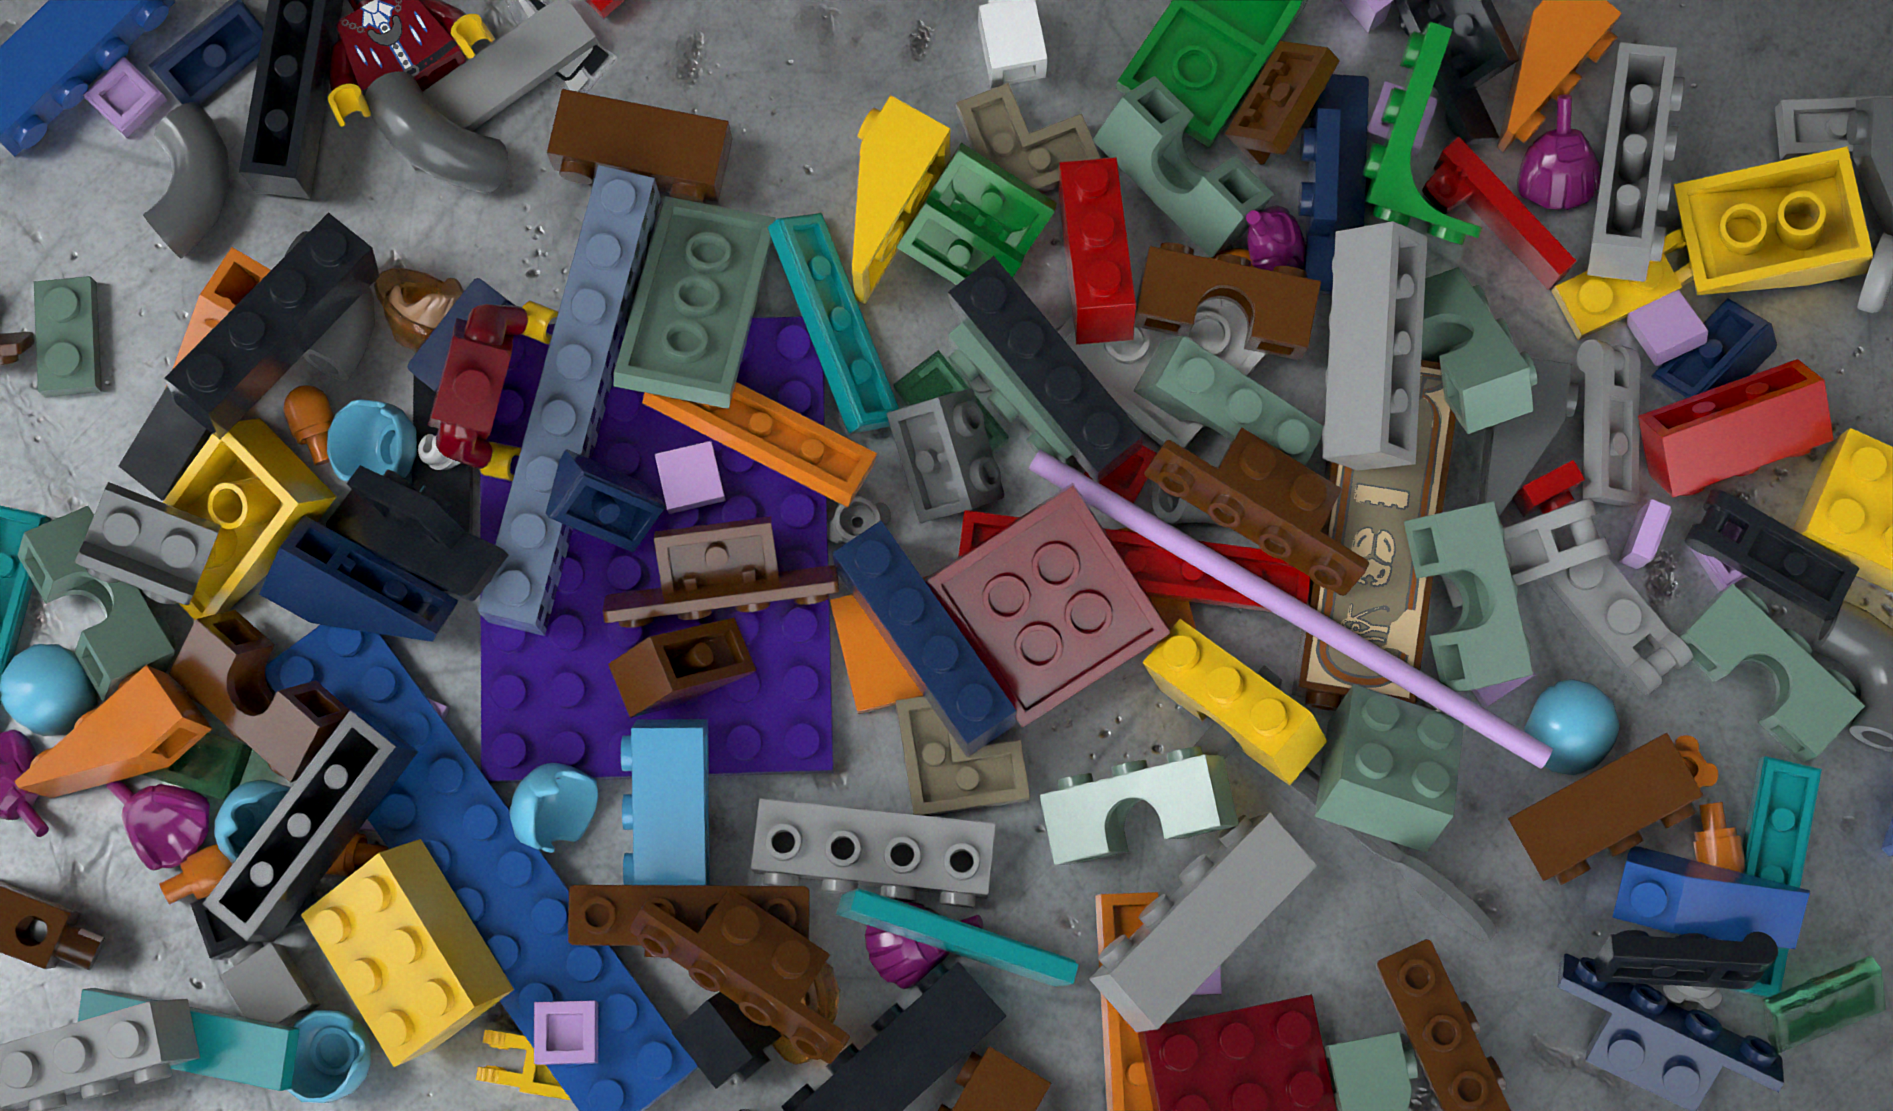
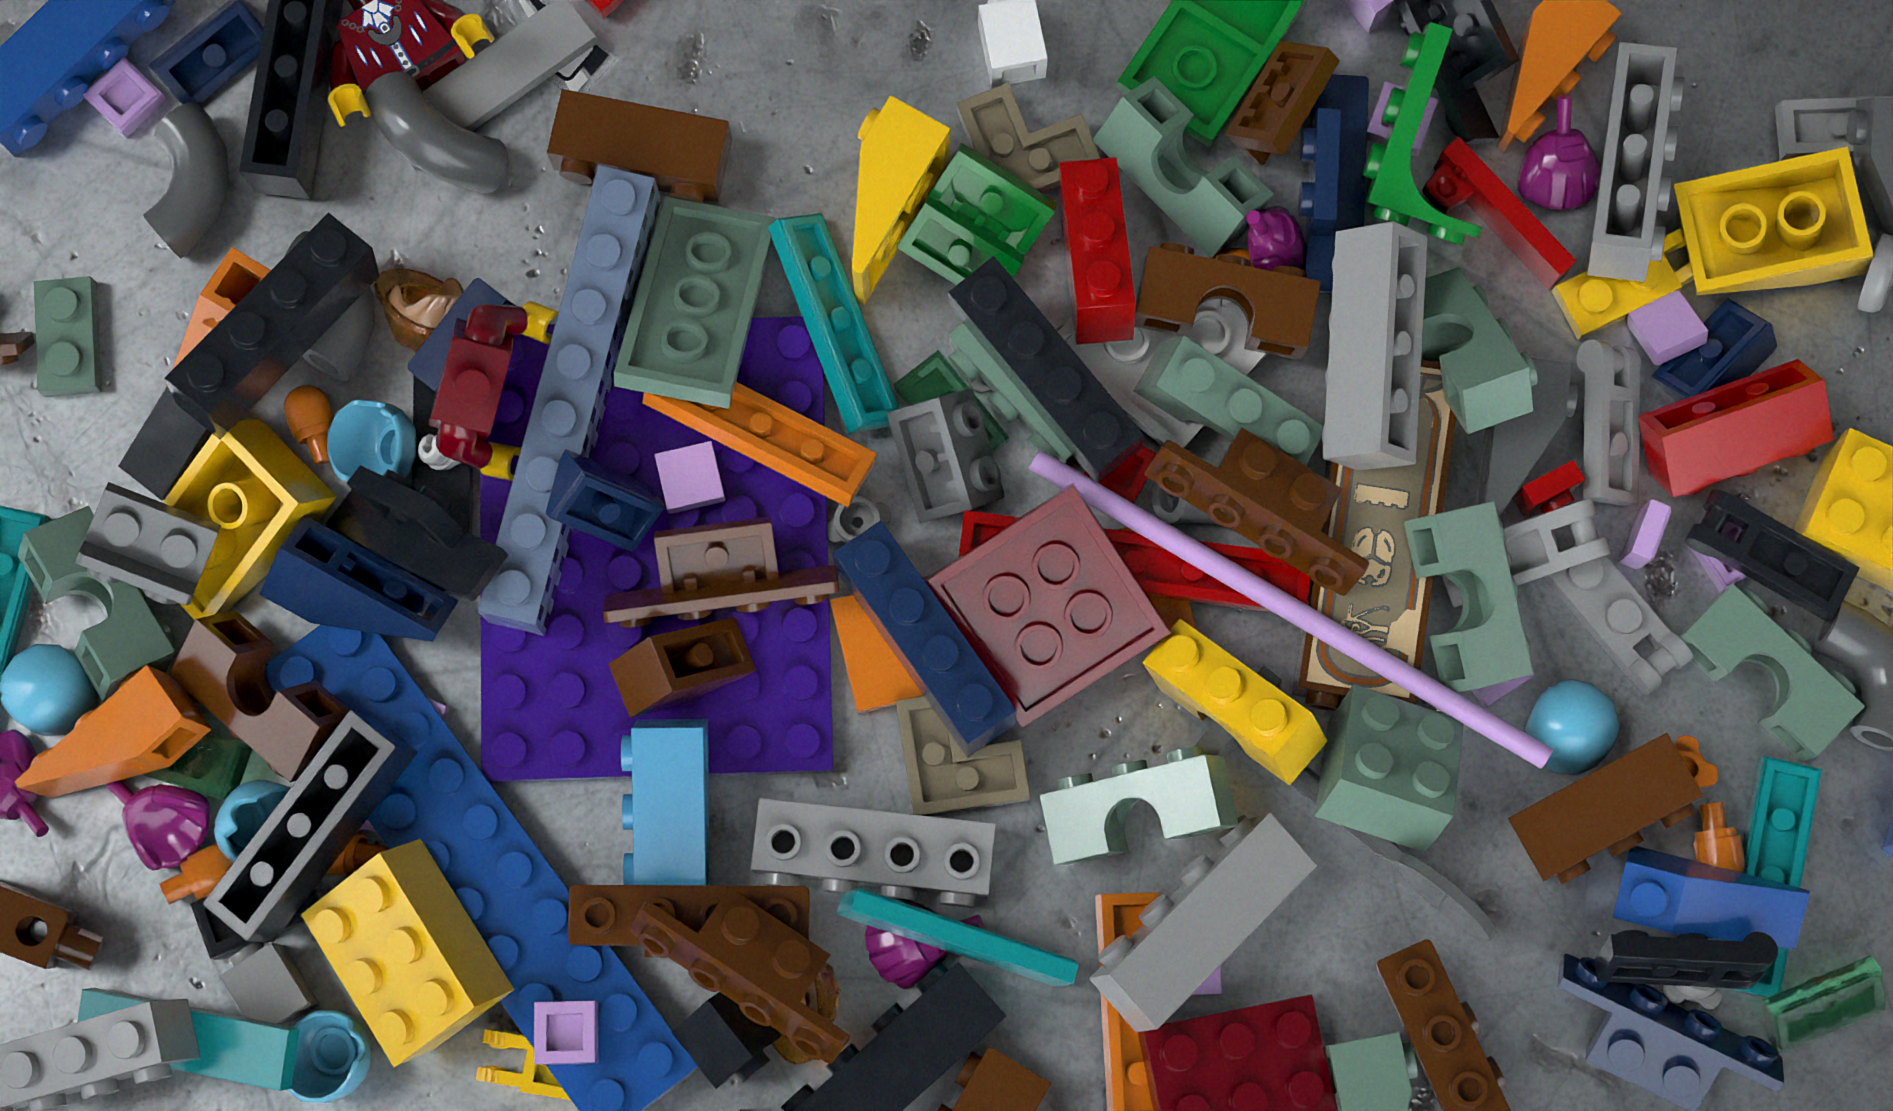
medium azure hair [509,763,599,853] -> none

